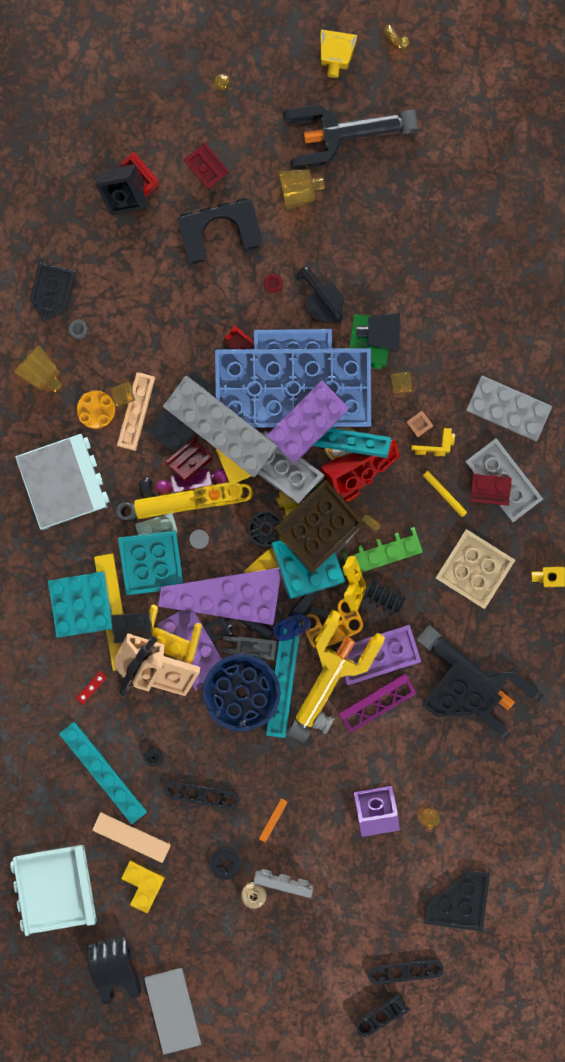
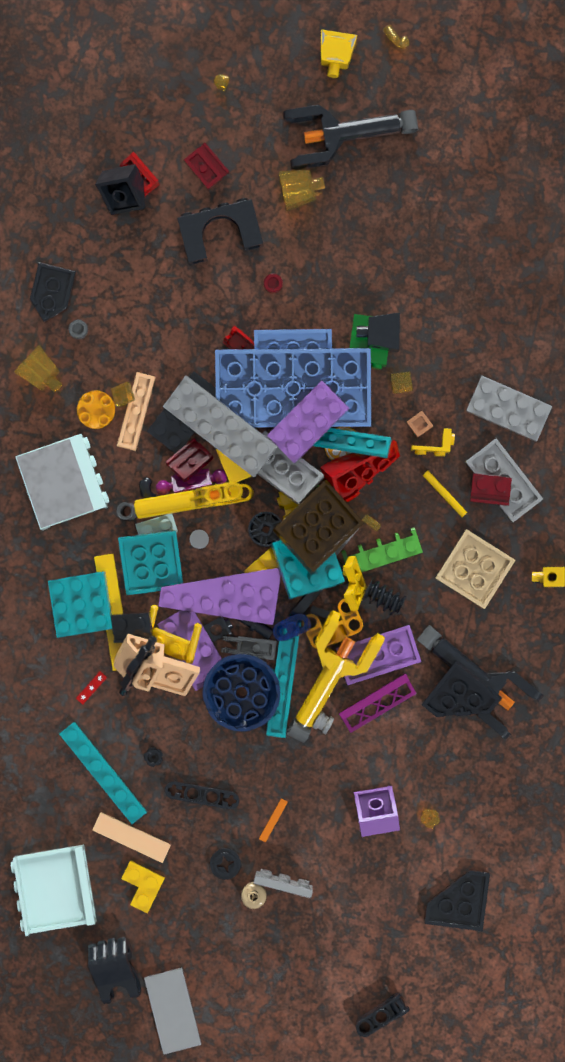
black piece [295,266,343,323] -> none
black beam [368,959,444,985] -> none

